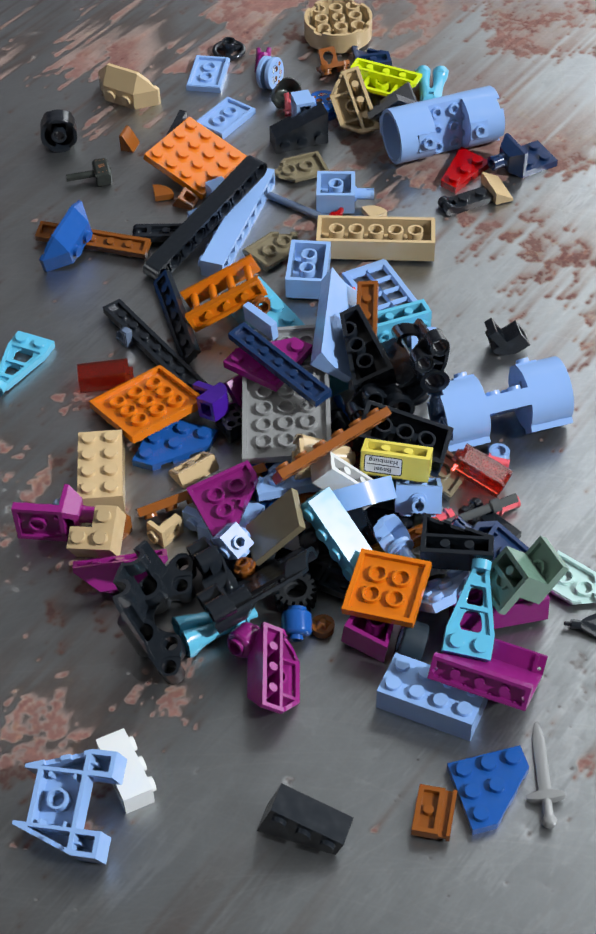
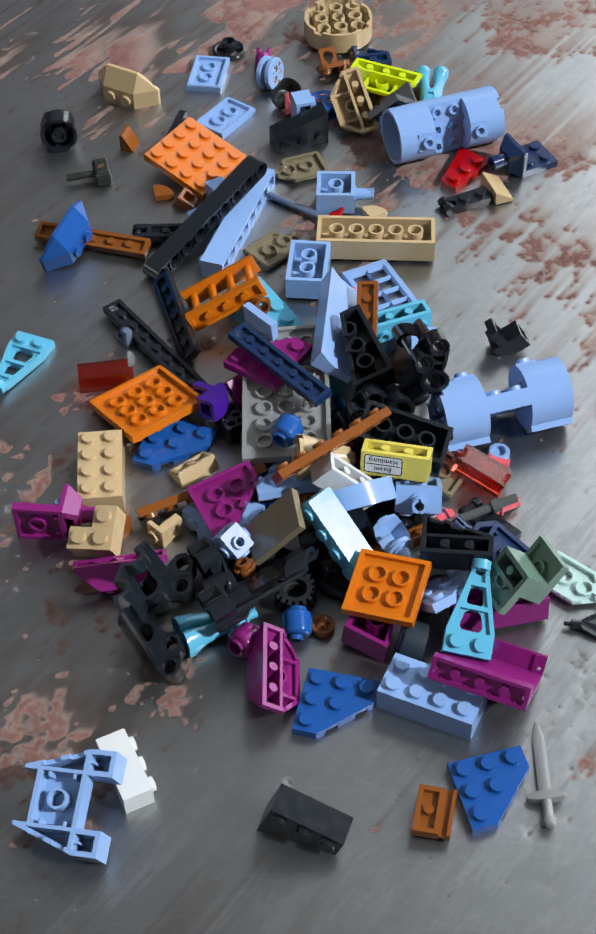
none -> blue head [270,414,304,447]
none -> blue plate [291,667,381,739]

